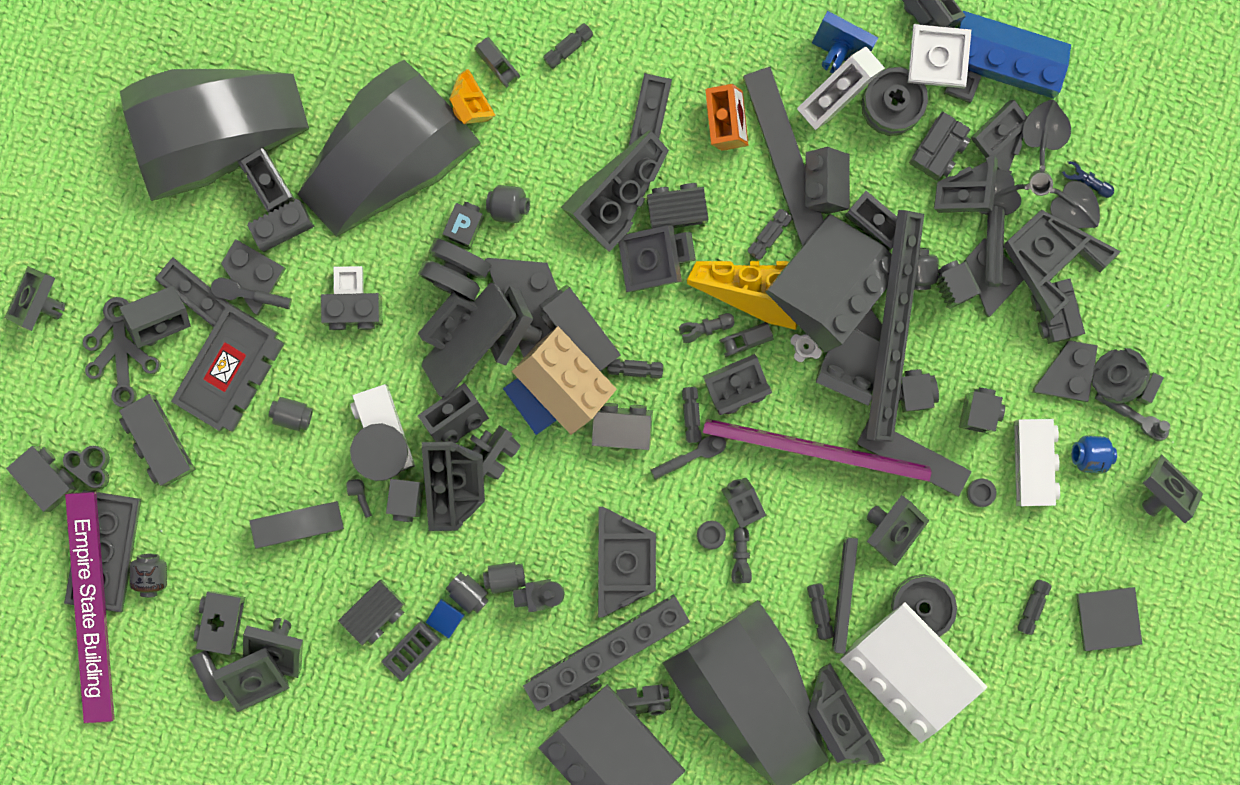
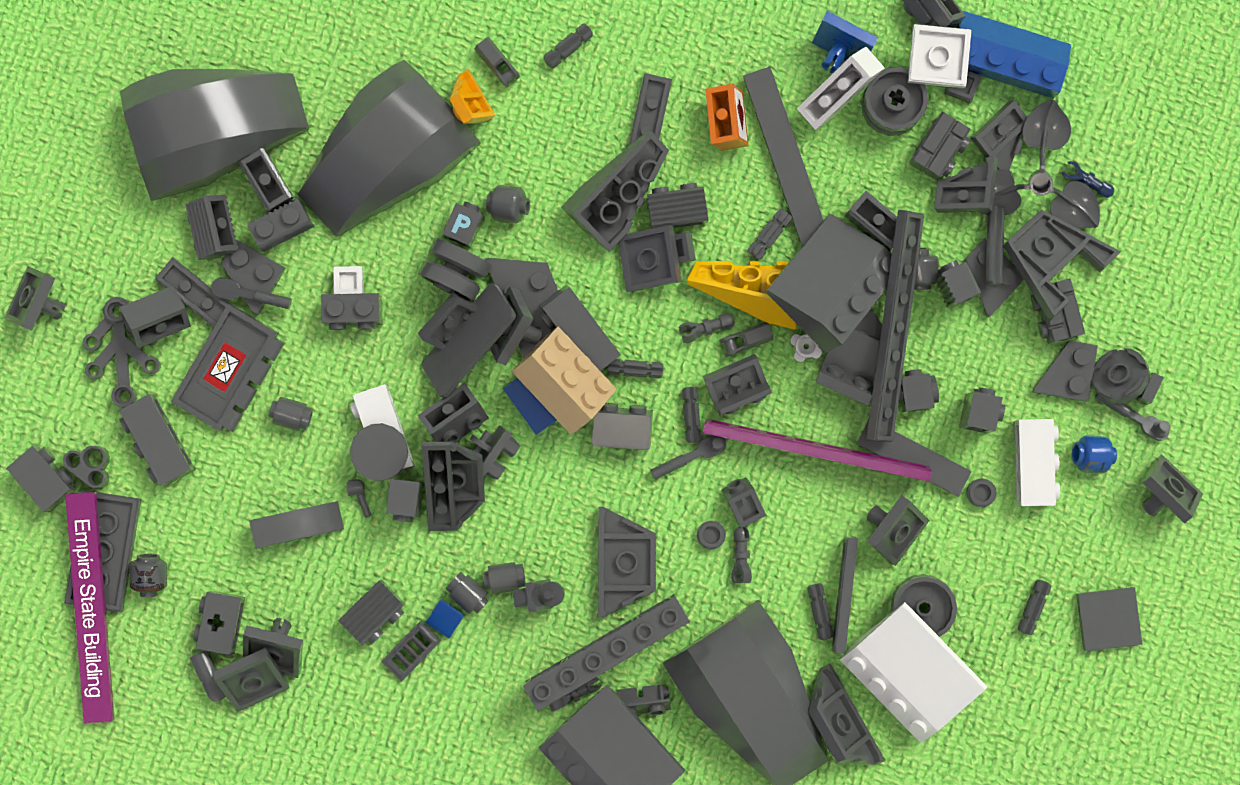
dark grey brick [805,147,850,214] -> none
none -> dark grey brick [185,195,239,260]

